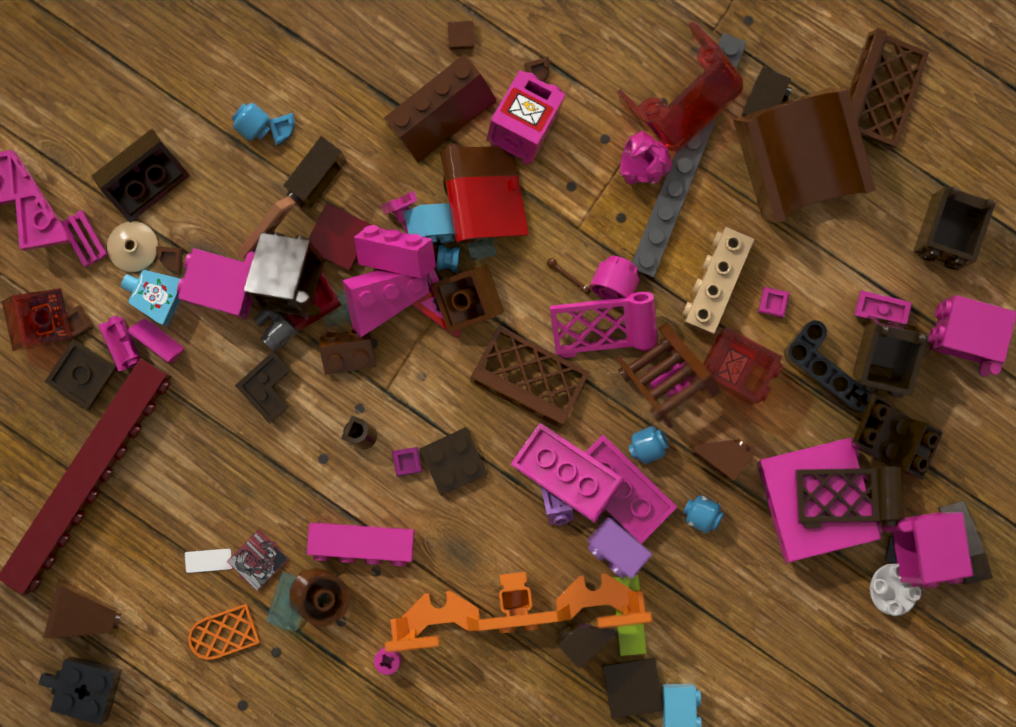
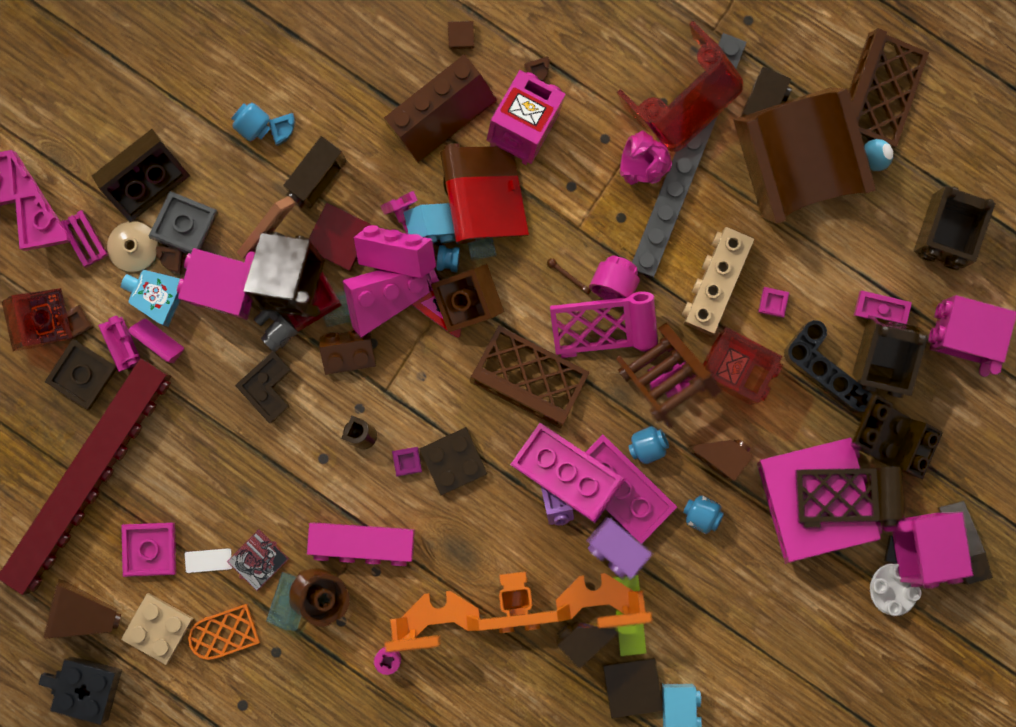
none -> dark pink tile [121,522,176,577]
none -> tan plate [121,593,194,665]
none -> dark grey tile [148,191,218,254]
none -> medium azure piece [864,139,893,171]

